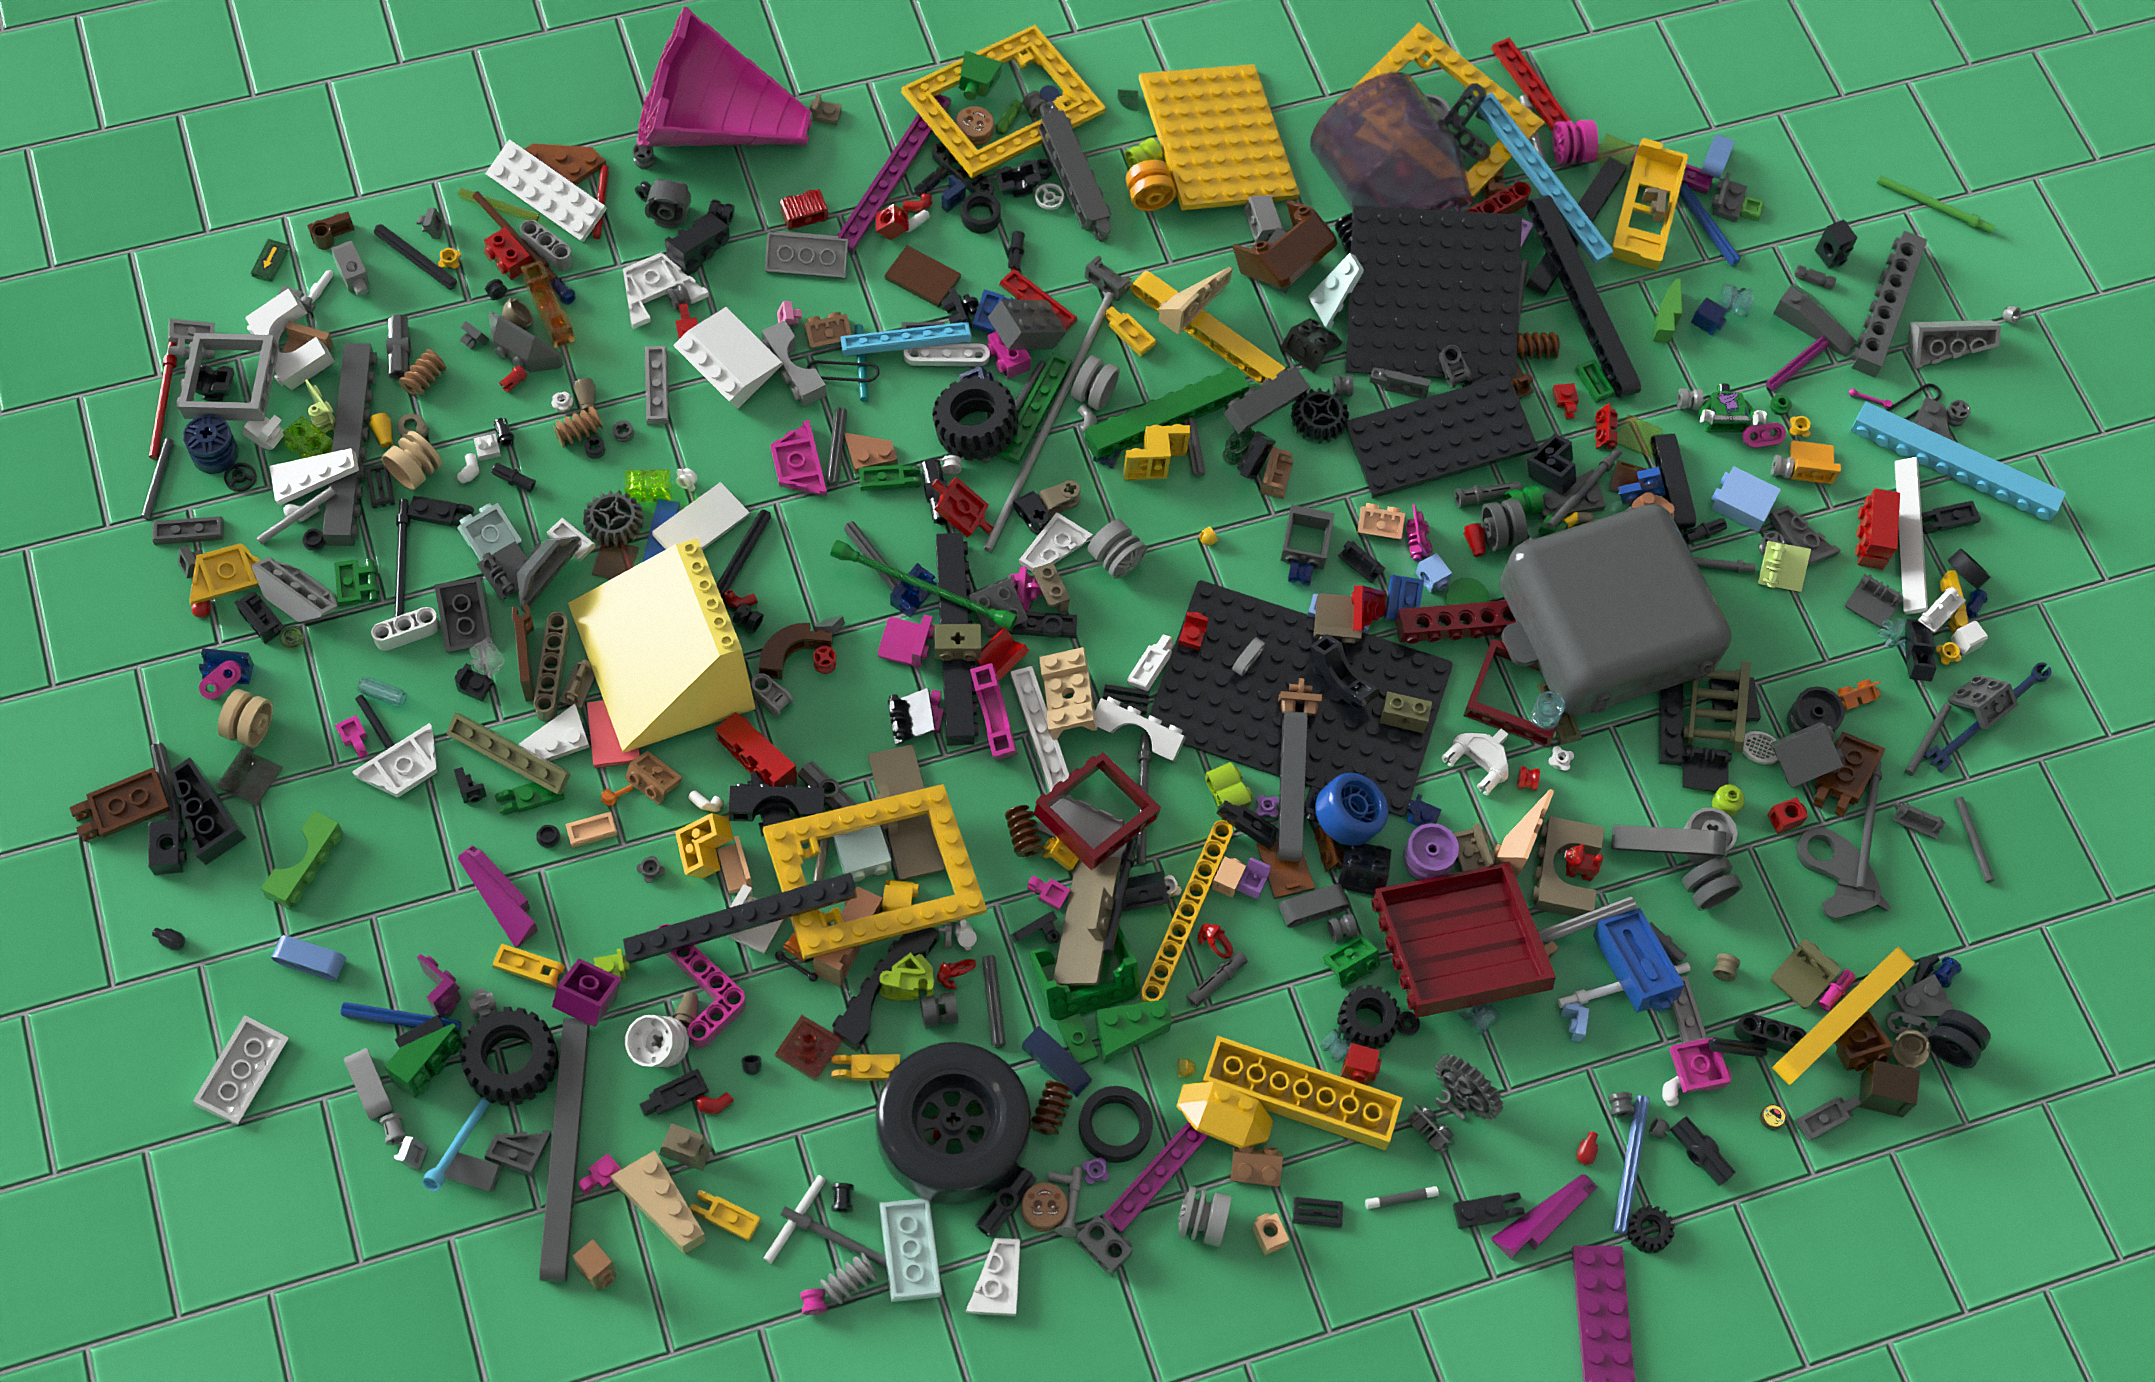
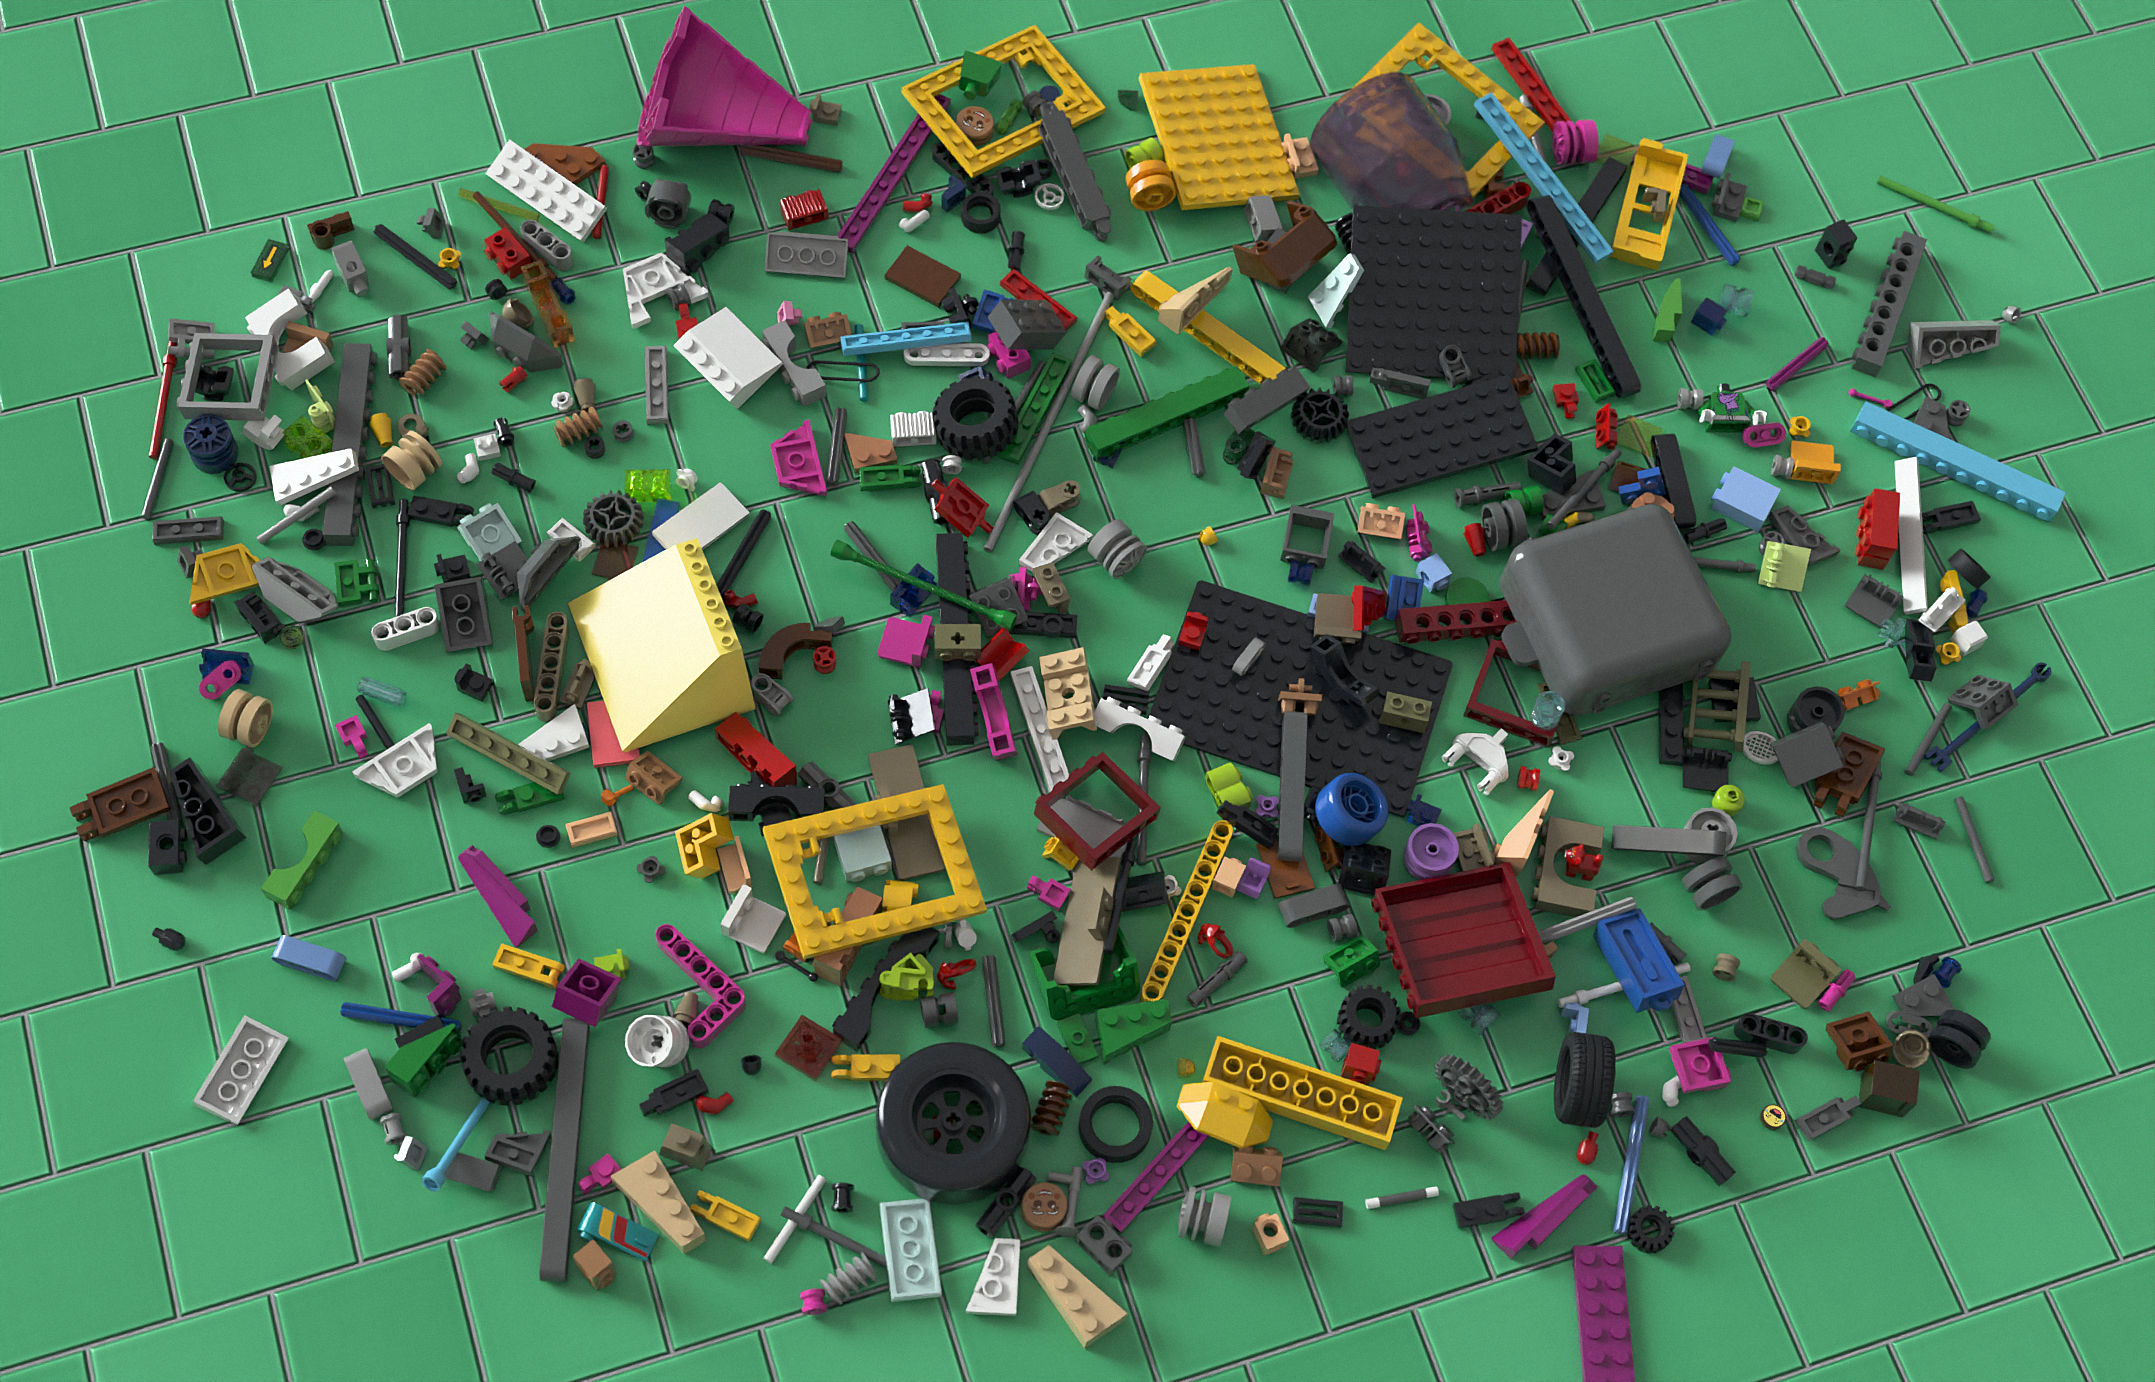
clear brick [469,637,505,676] -> none
black plate [623,873,857,964] -> none
red brick [875,204,909,240] -> none
black axle [914,166,948,198] -> none
reddish brown piece [1005,805,1044,857] -> none
yellow bracket [1123,424,1190,480] -> none
black beam [1440,83,1491,161] -> none
red brick [1767,797,1808,834] -> none
green plate [1770,395,1792,415] -> none
yellow beam [1772,946,1915,1086] -> none
dark grey wedge [1773,284,1856,357] -> none
none -> white arm [392,952,423,982]
none -> black bracket [434,554,471,583]
none -> teal door [577,1202,659,1262]
none -> reddish brown axle [741,144,843,172]
none -> white brick [891,411,936,447]
none -> tan wedge [1027,1245,1128,1349]
none -> light nougat bracket [1281,134,1319,179]
none -> black tyre [1554,1032,1616,1128]

